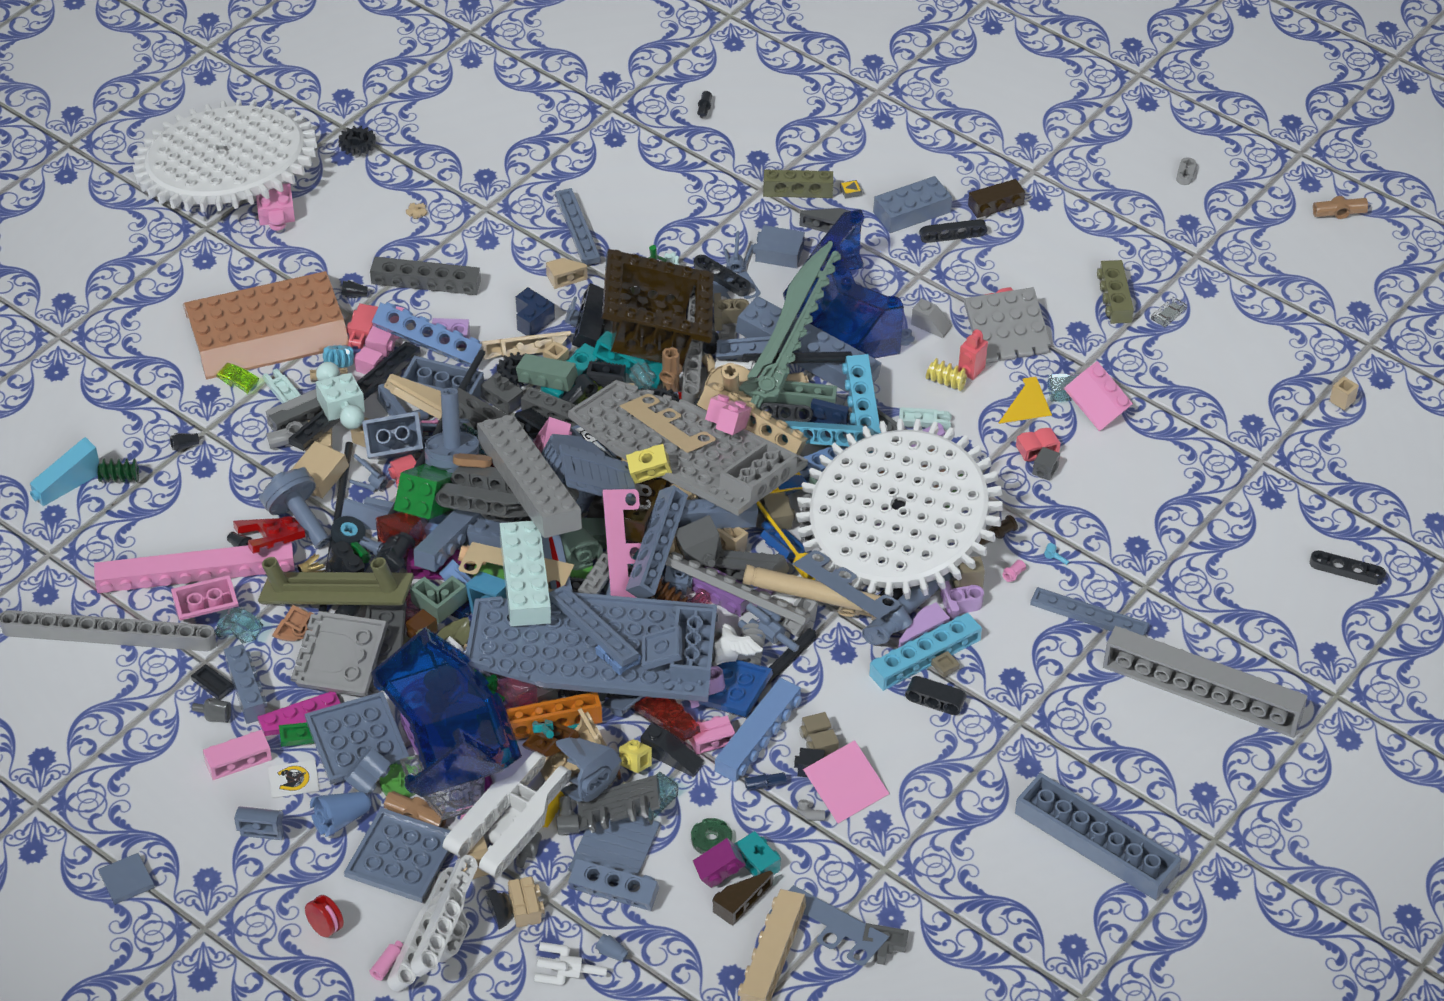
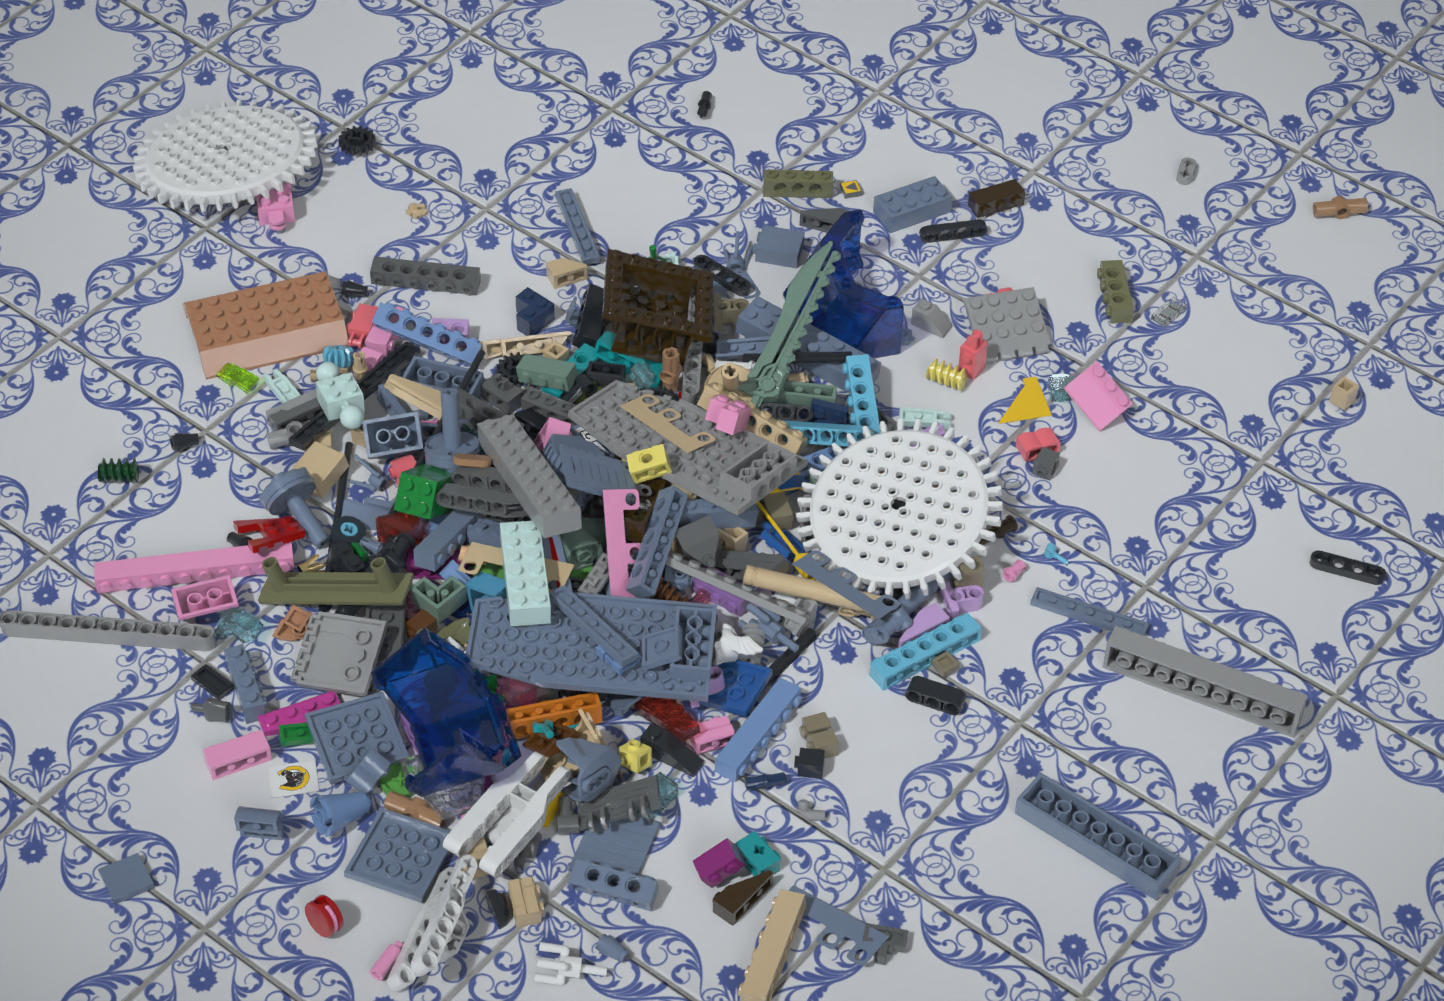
medium azure slope [30,437,99,506] -> none
clear green tile [691,818,732,854] -> none
bright pink sticker [803,740,889,823] -> none
none -> tan axle [352,351,367,382]

